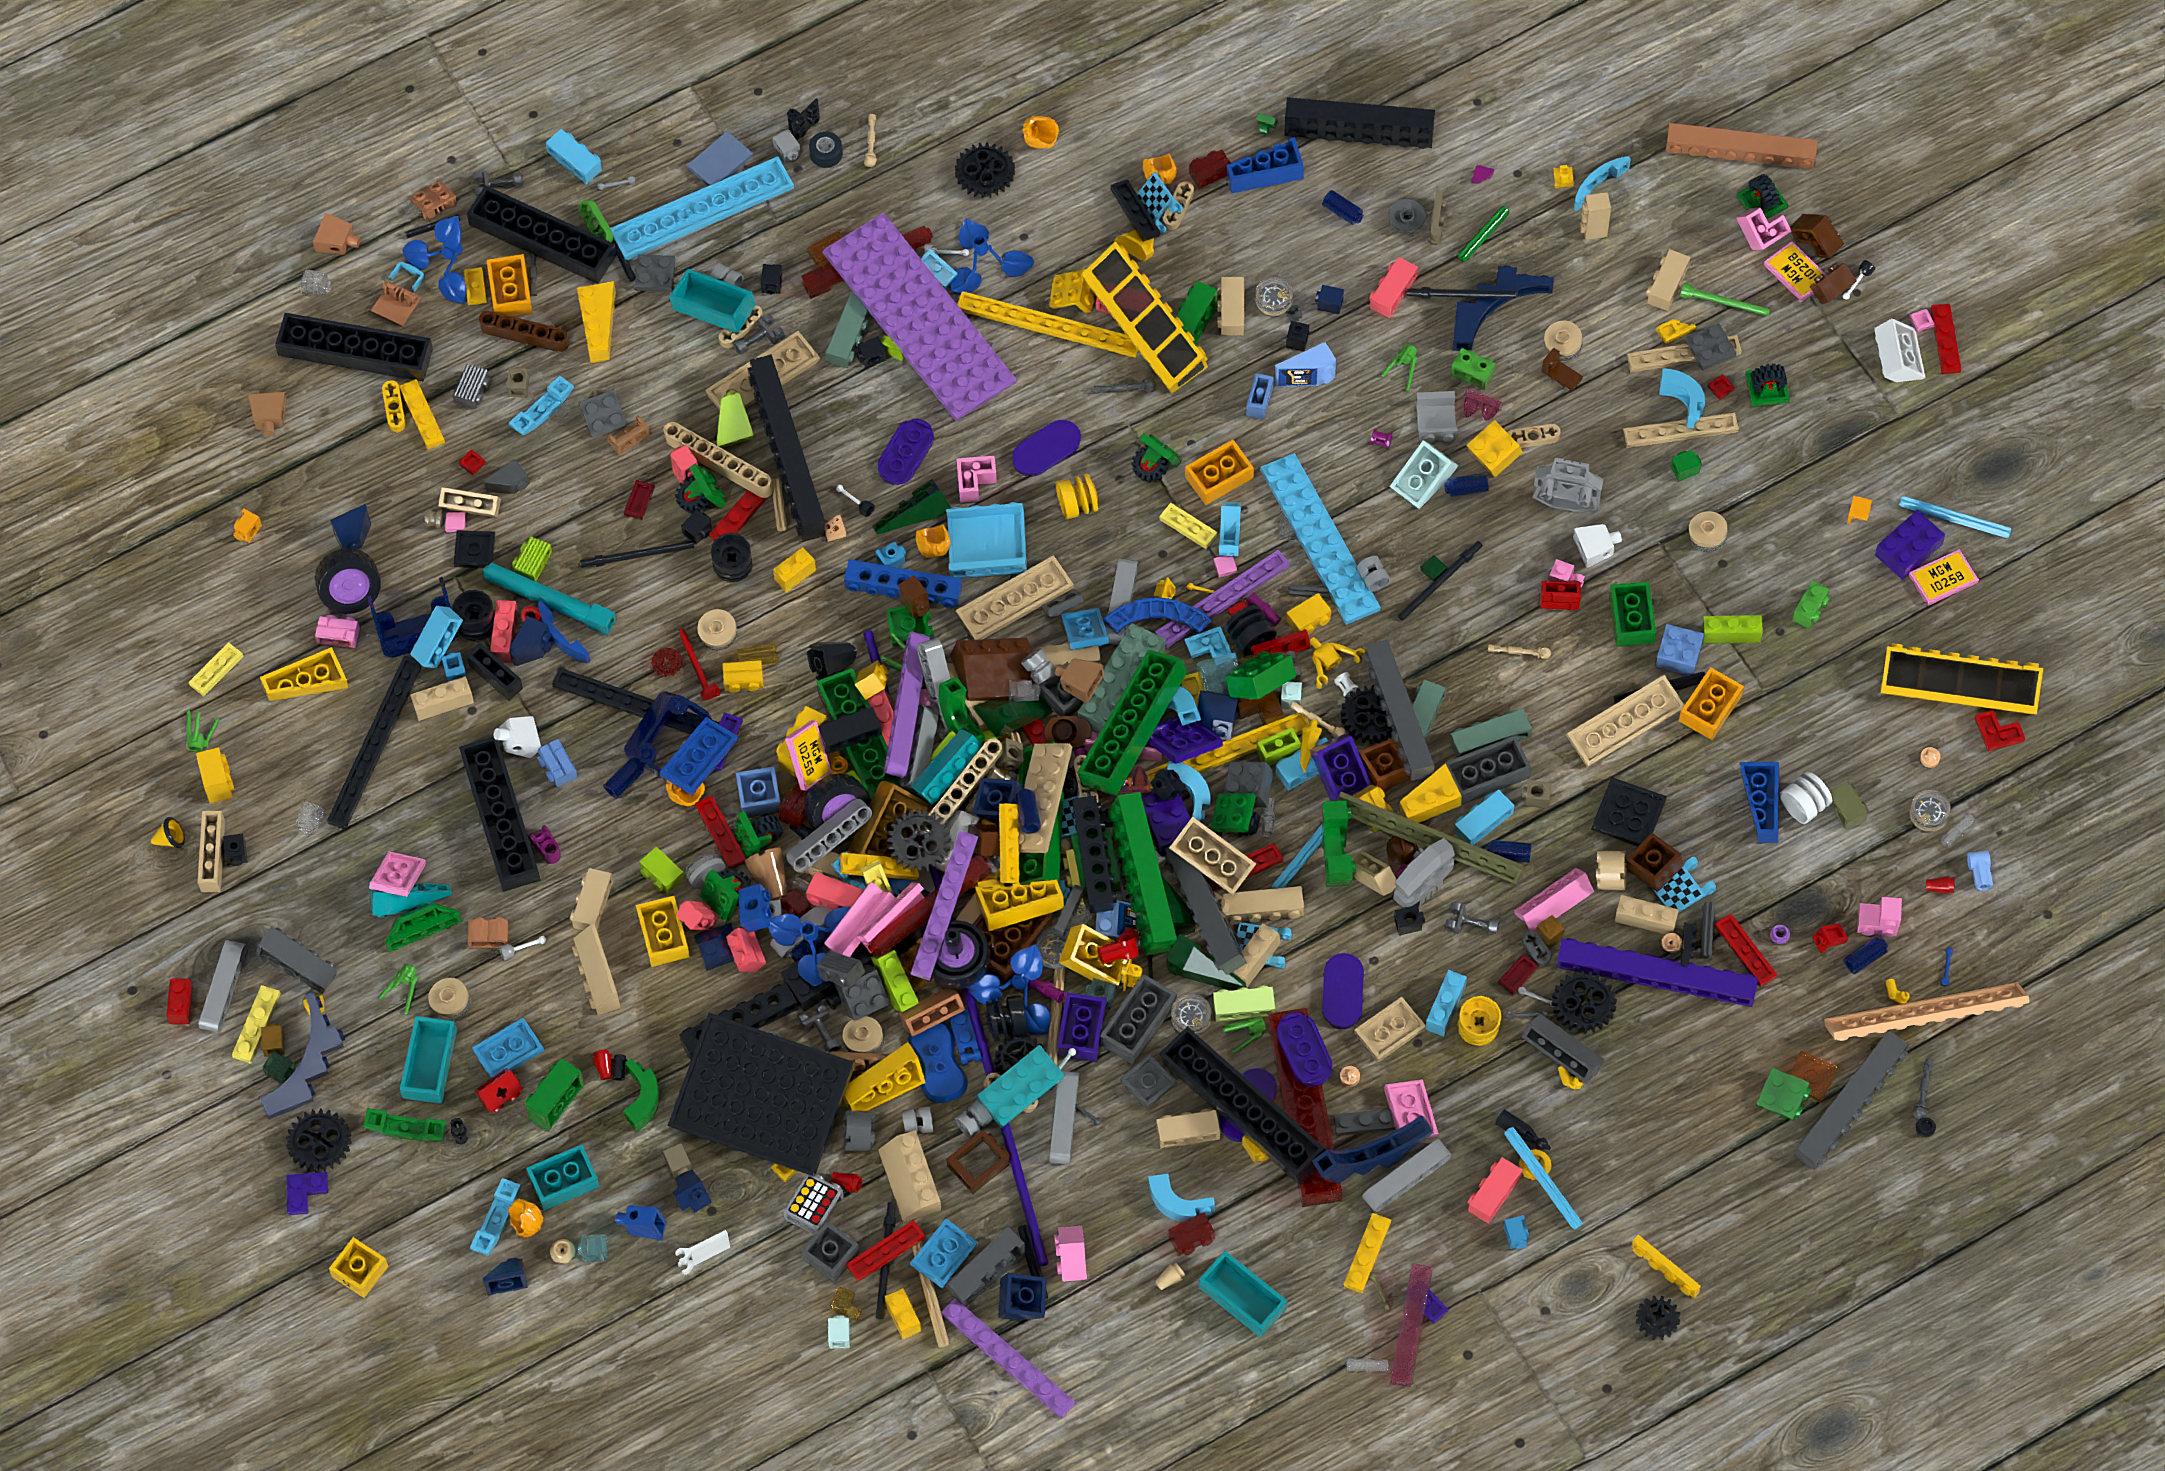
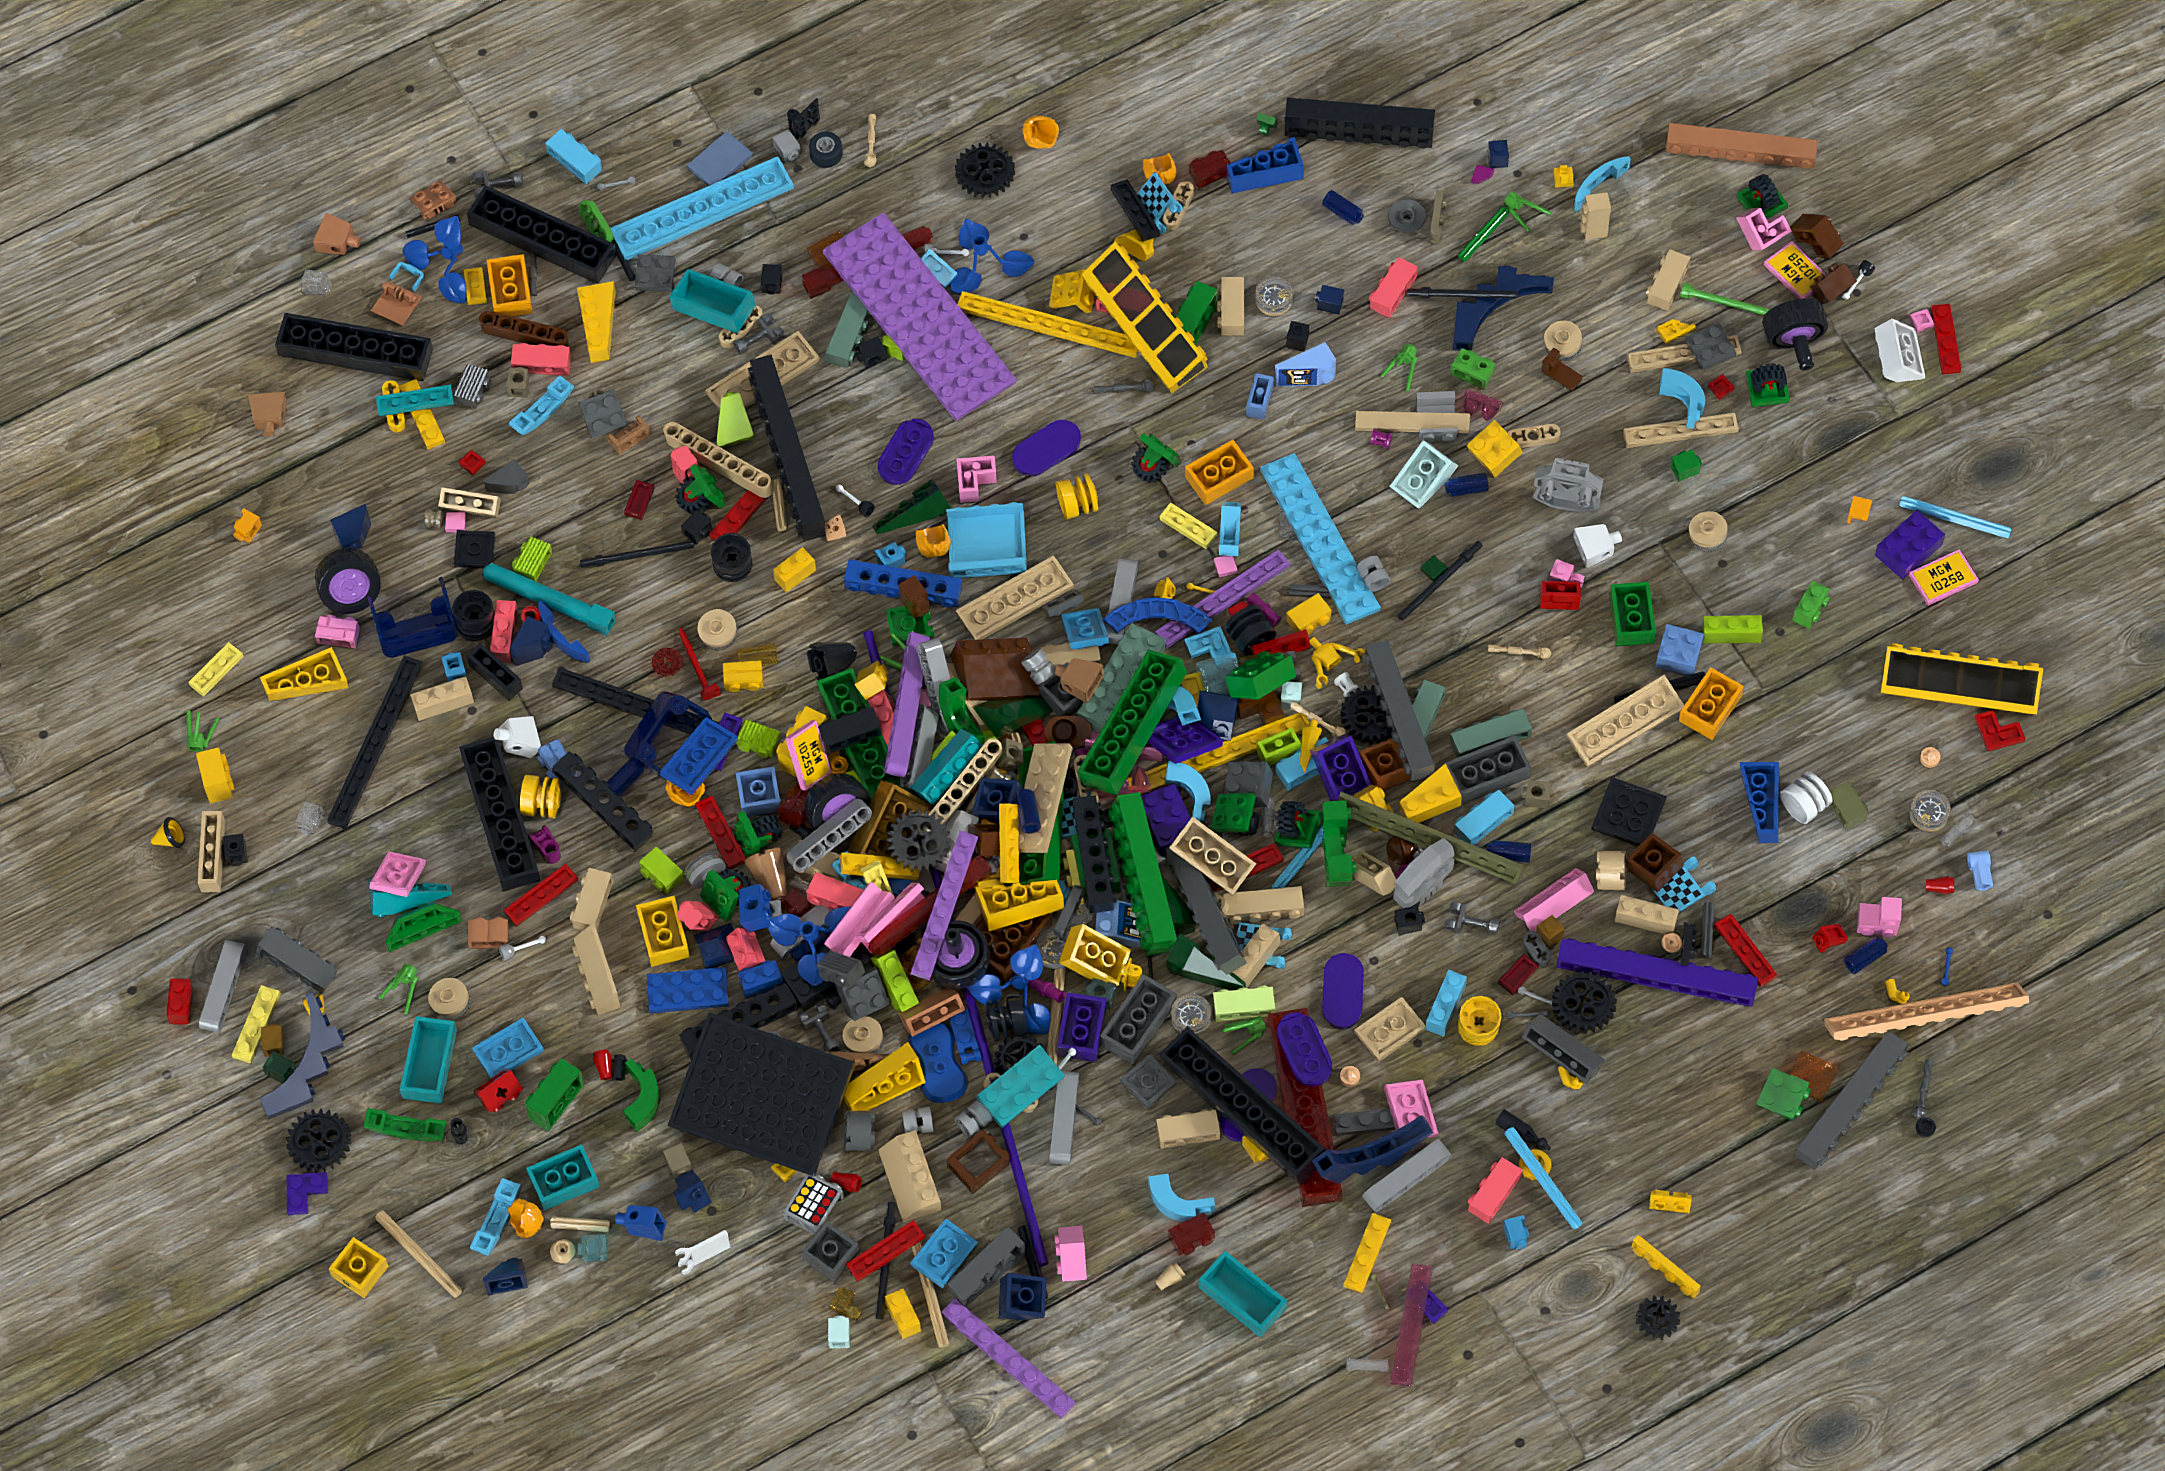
medium azure brick [410,606,463,668] -> none
clear brick [1009,680,1041,701] -> none
red piece [1097,927,1139,964] -> none
black brick [1150,769,1186,801] -> none
dark grey hinge [1286,305,1302,322] -> none
medium lavender plate [1770,925,1790,944] -> none
none -> tan axle [375,1211,462,1298]
none -> teal plate [376,385,454,416]
none -> red plate [504,864,578,927]
none -> coral brick [511,343,571,376]
none -> yellow wheel [520,775,561,819]
none -> tan axle [550,1216,610,1232]
none -> black brick [552,751,653,852]
none -> blue plate [647,967,729,1014]
none -> lime brick [736,719,782,758]
none -> blue brick [738,960,783,999]
none -> plate [1274,801,1322,848]
none -> tan tile [1355,411,1470,433]
none -> dark blue brick [1487,140,1509,168]
none -> bright green plant [1504,191,1552,232]
none -> yellow hinge [1649,1189,1692,1213]
none -> black wheel [1762,298,1828,371]

